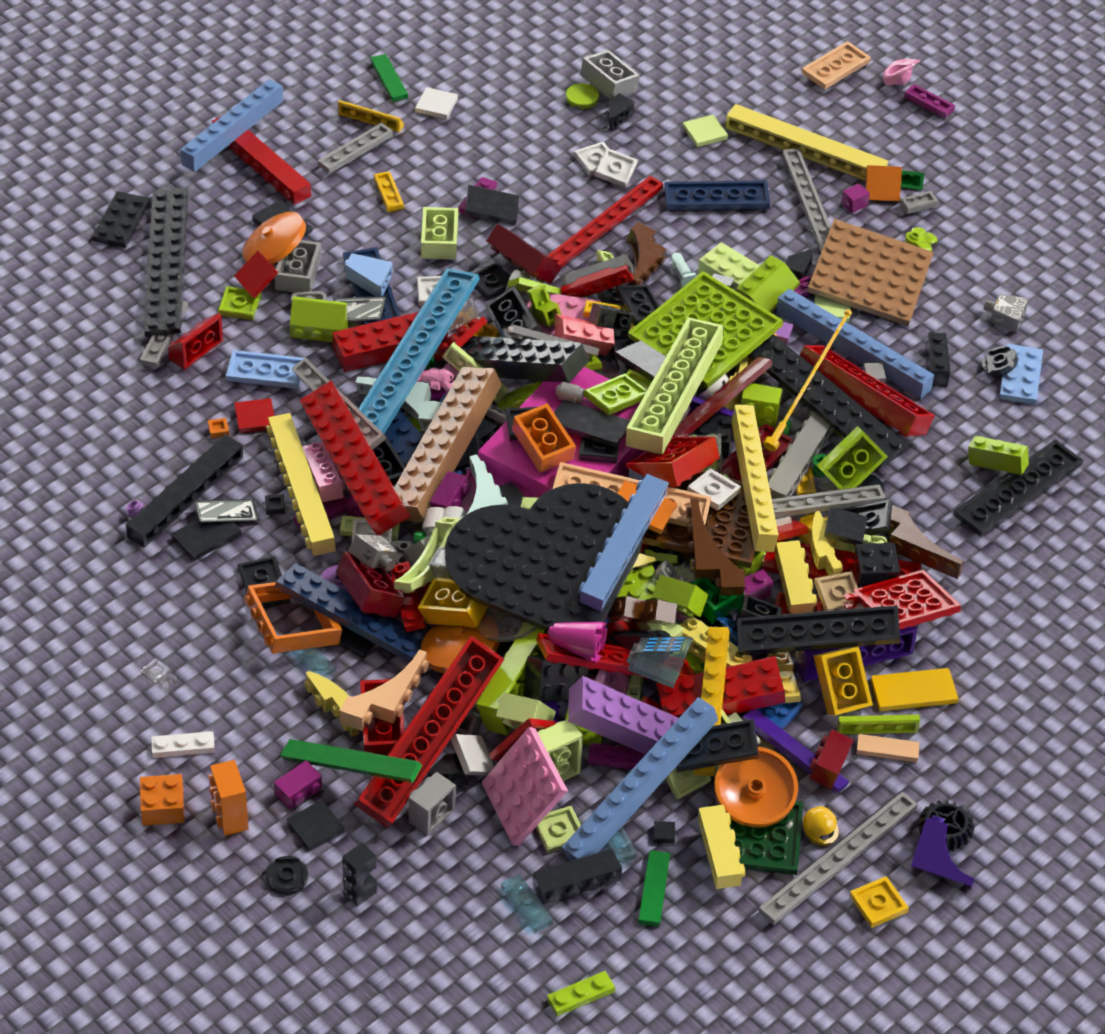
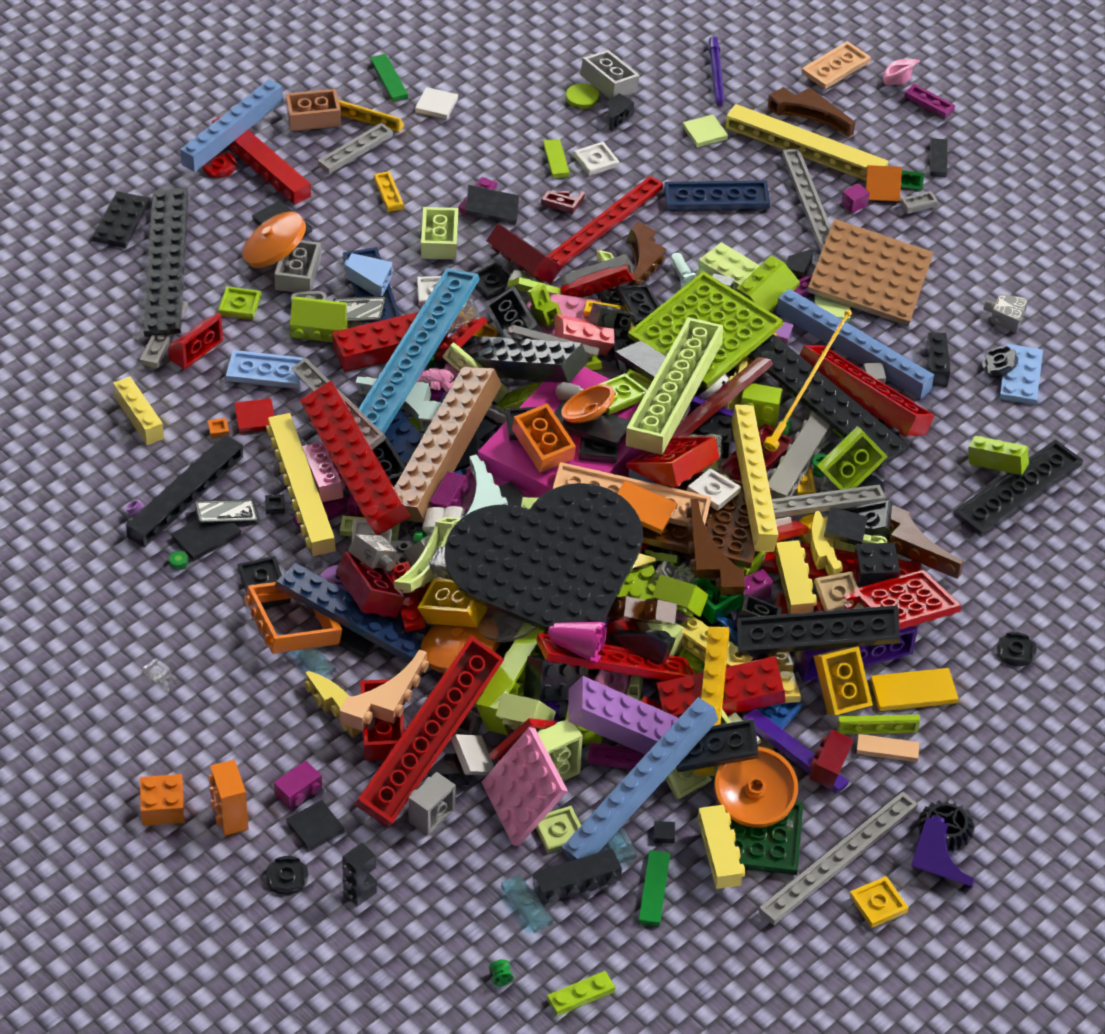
white plate [151,731,215,758] -> none
red tile [234,250,279,298] -> none
green tile [280,739,422,783] -> none
medium blue brick [578,474,668,611] -> none
white tile [594,148,638,188] -> none
clear light blue slope [627,636,693,688] -> none
yellow helmet [803,806,839,846] -> none
lime plate [905,227,938,251] -> none
none -> light yellow brick [113,377,164,445]
none -> green tile [168,551,188,570]
none -> red tile [202,152,236,178]
none -> nougat brick [285,89,341,131]
none -> green wheel [489,959,514,986]
none -> dark red wing [541,191,585,214]
none -> lime tile [543,139,570,178]
none -> orange dish [561,384,615,423]
none -> dark purple axle [709,36,724,105]
none -> reddish brown arch [767,87,856,137]
none -> black tile [930,138,947,177]
none -> black tile [996,632,1037,666]

